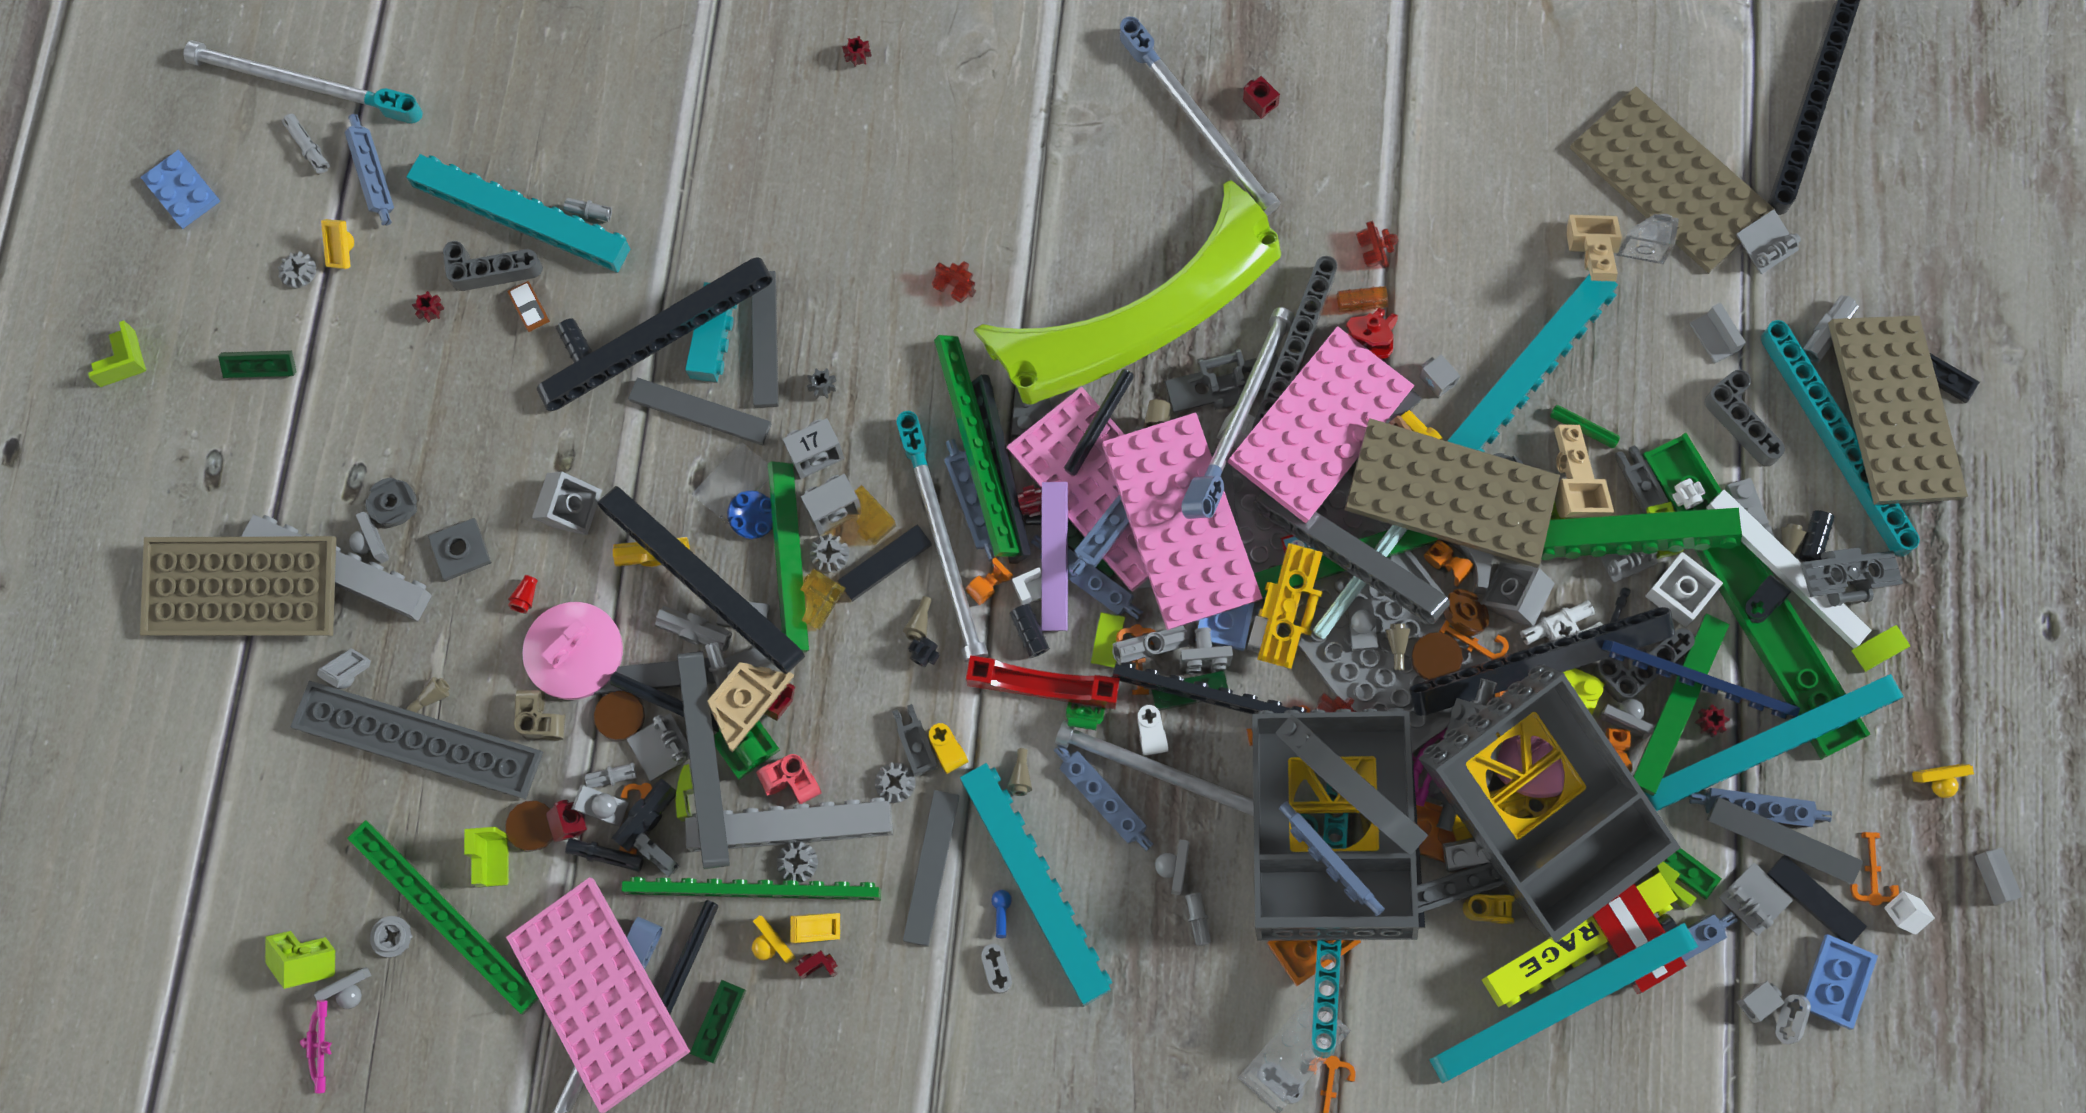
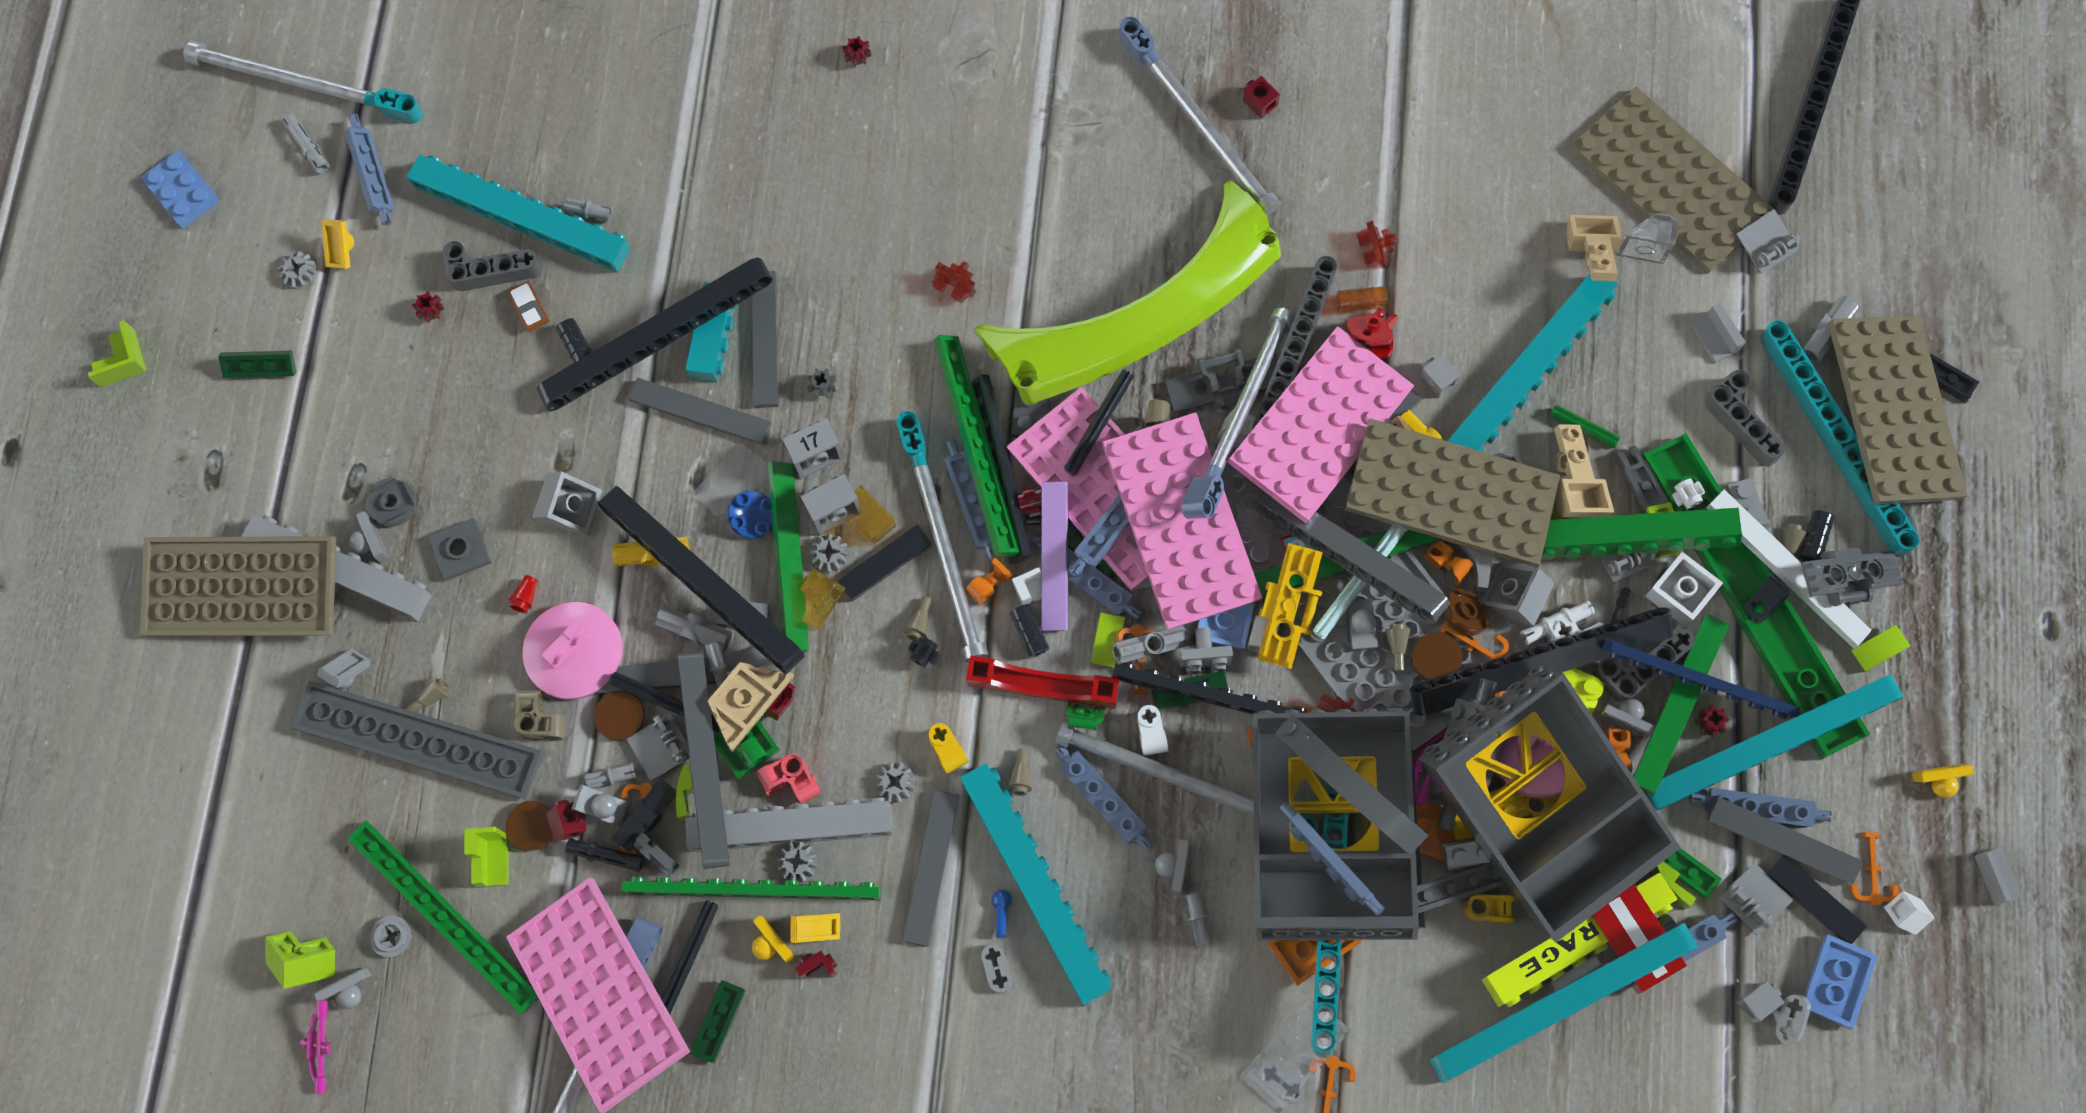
dark grey hinge [892,704,938,777] -> none

